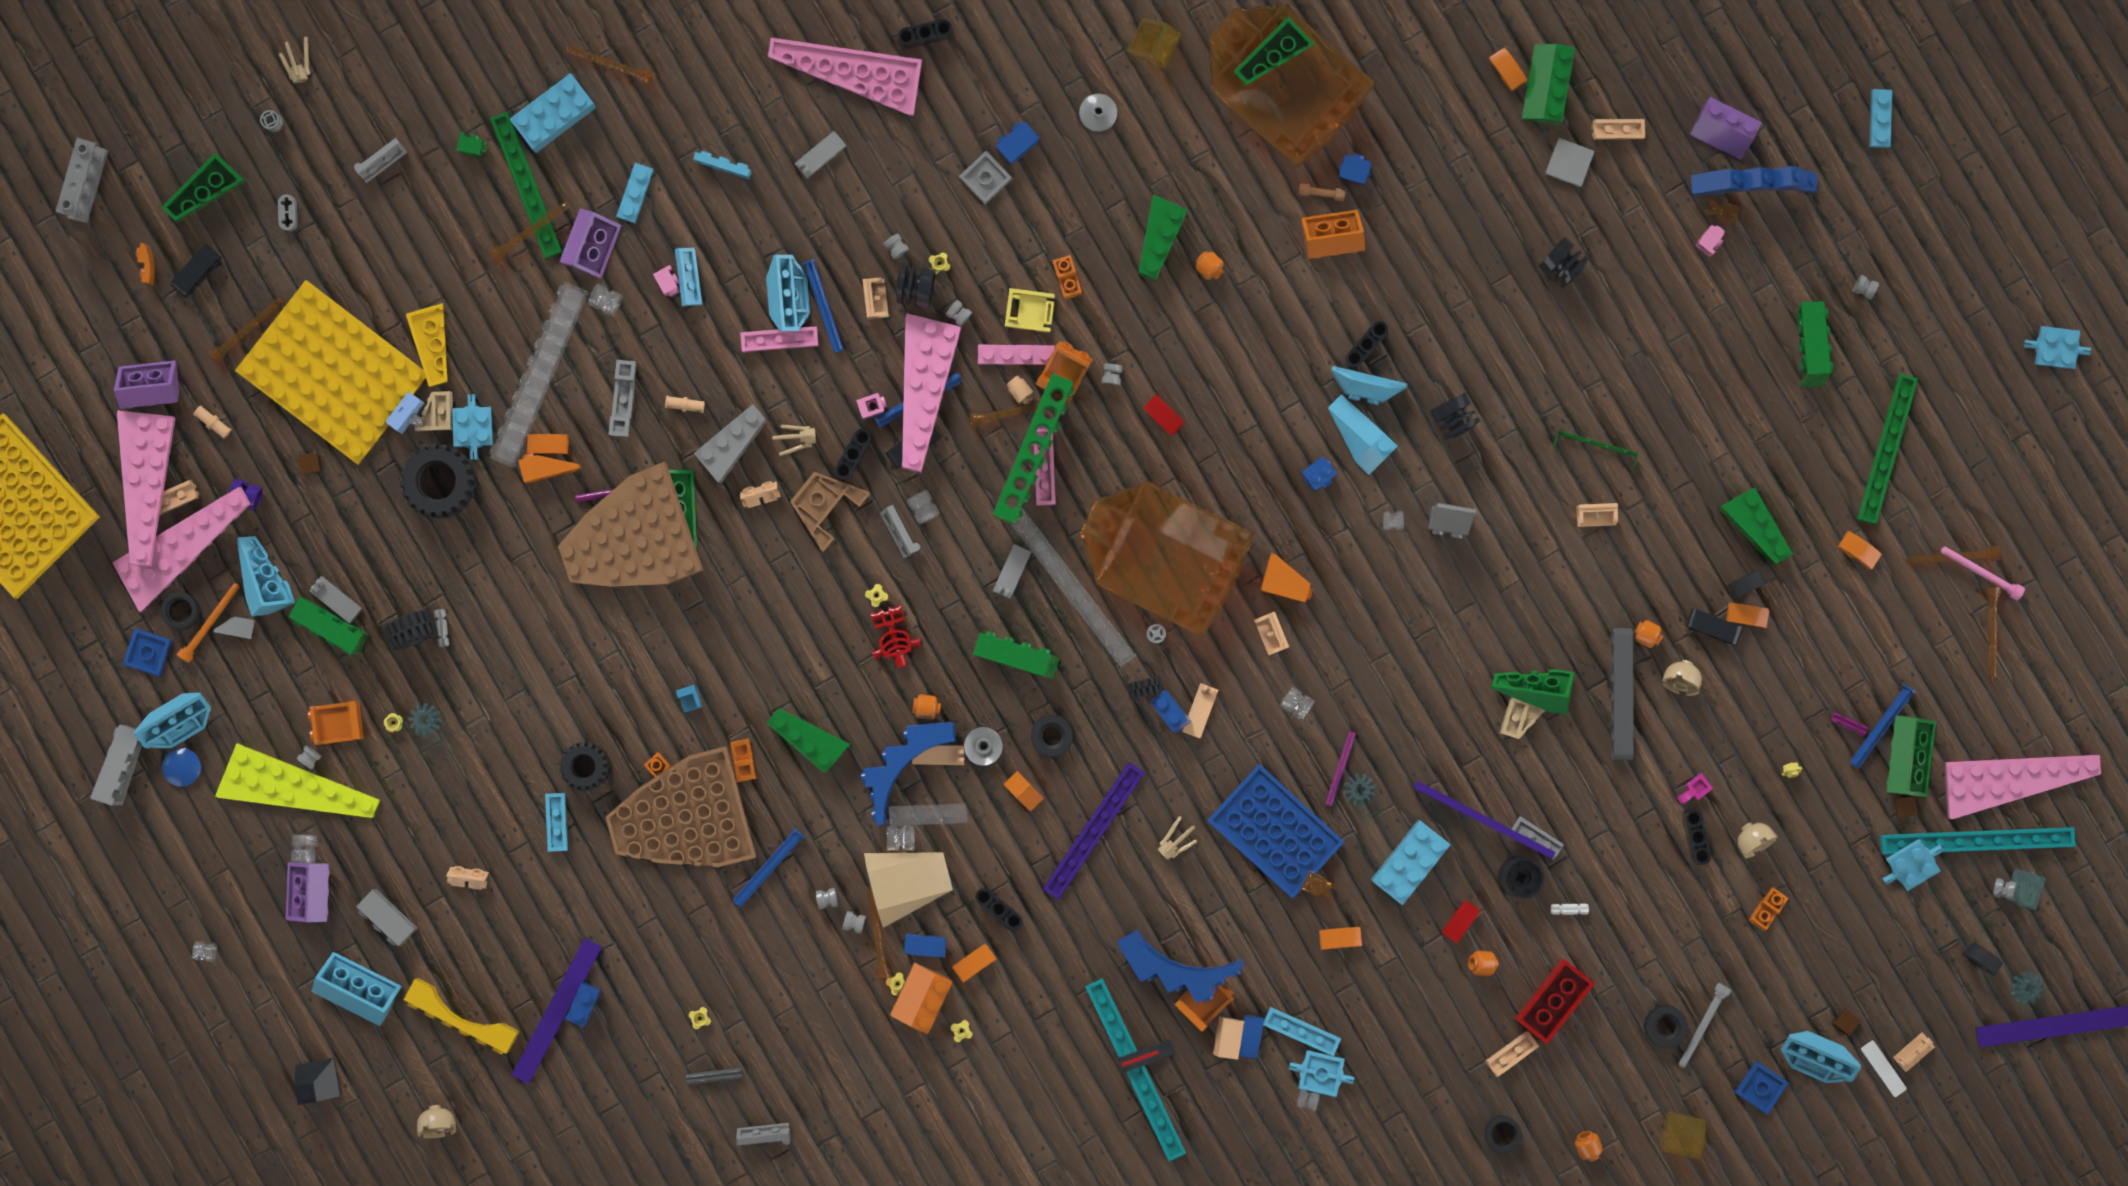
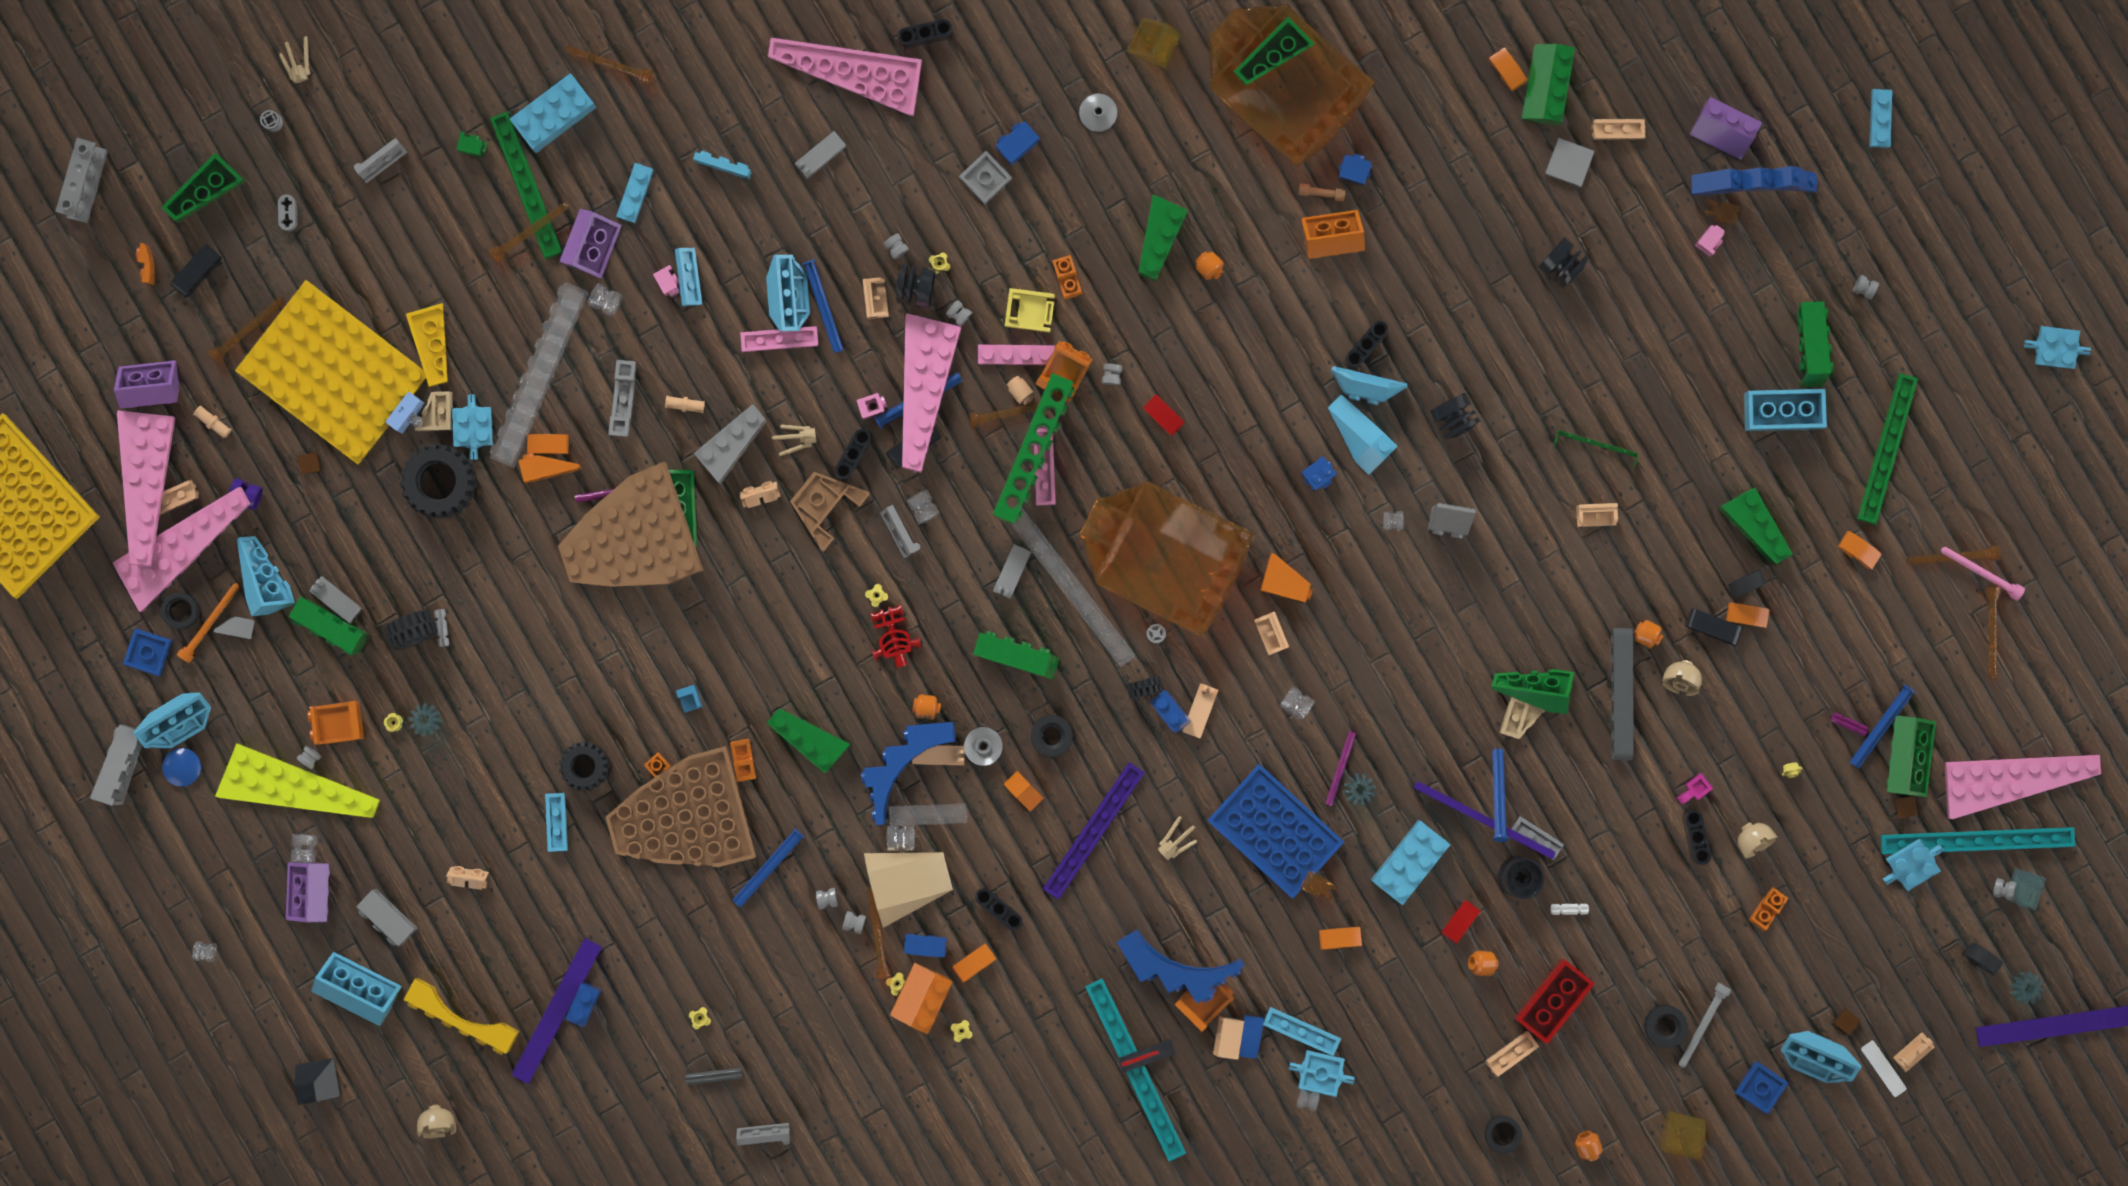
none -> blue axle [1492,748,1509,842]
none -> medium azure brick [1744,389,1827,431]

